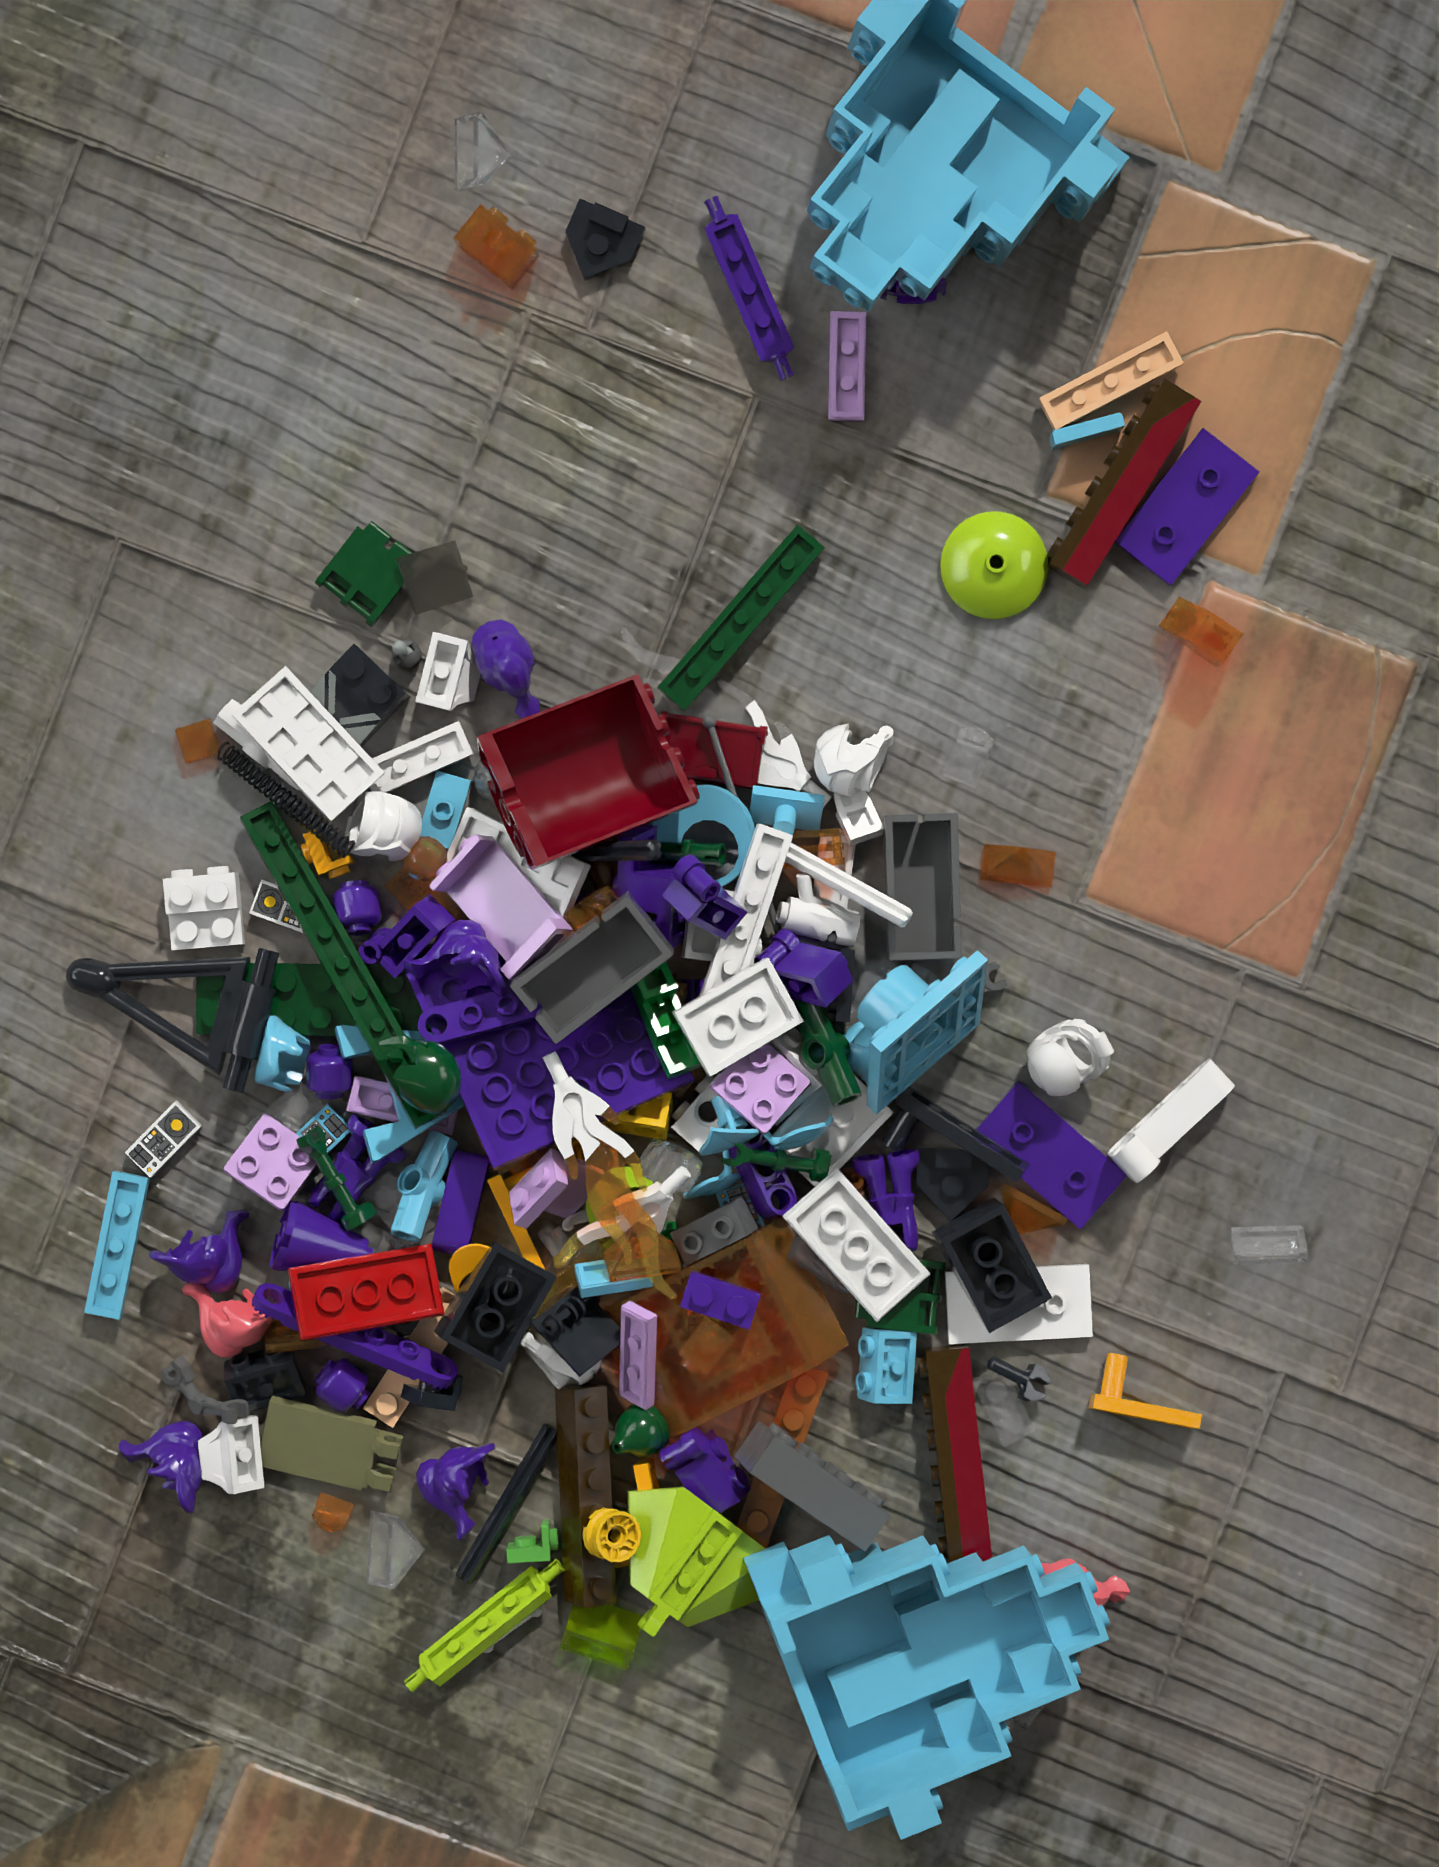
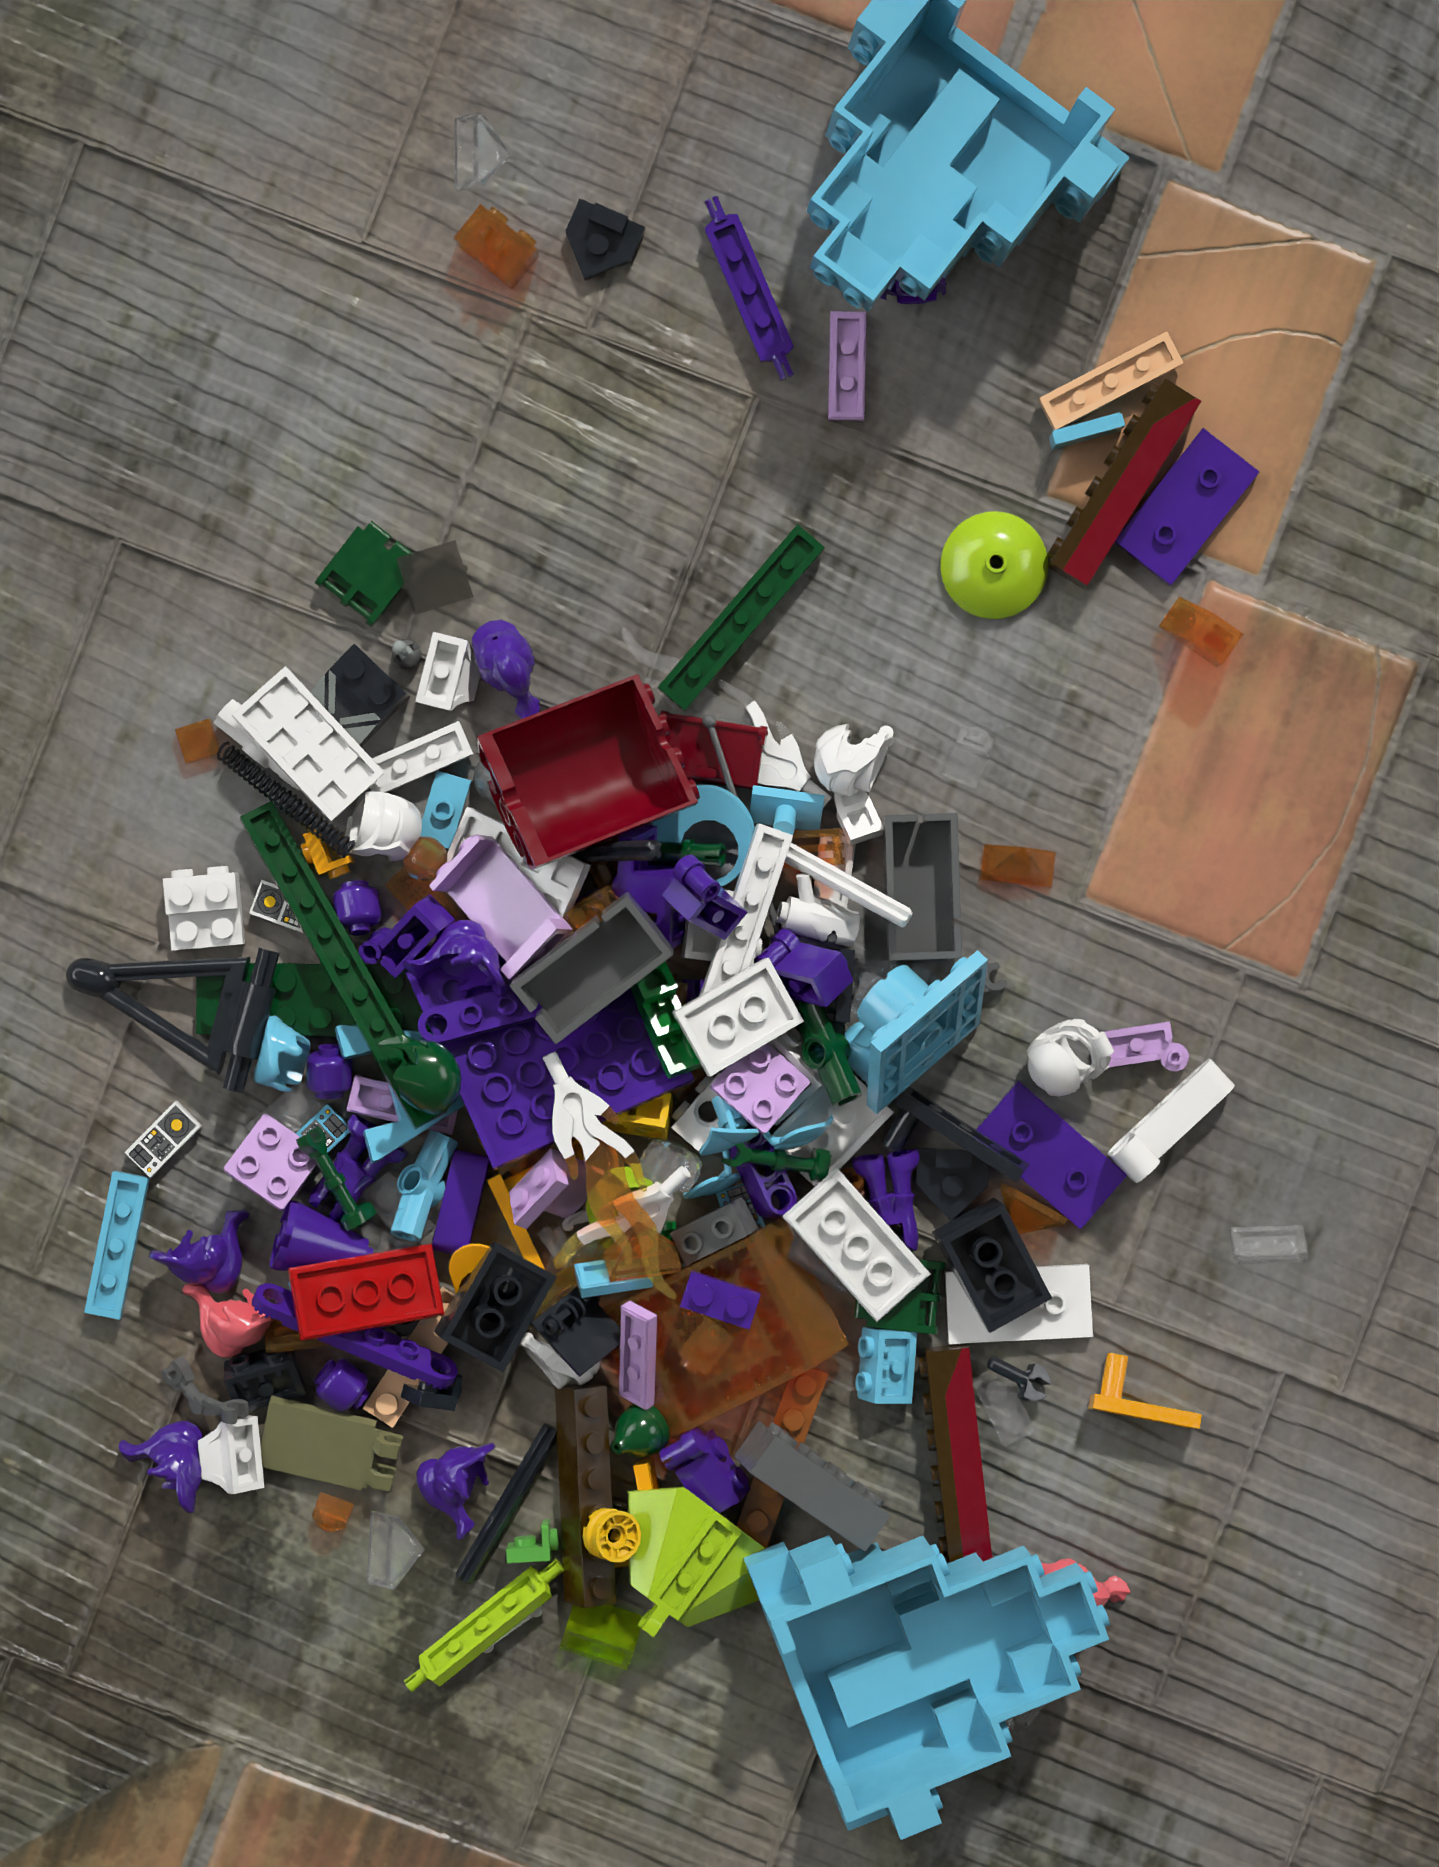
none -> lavender hinge [1102,1021,1189,1071]

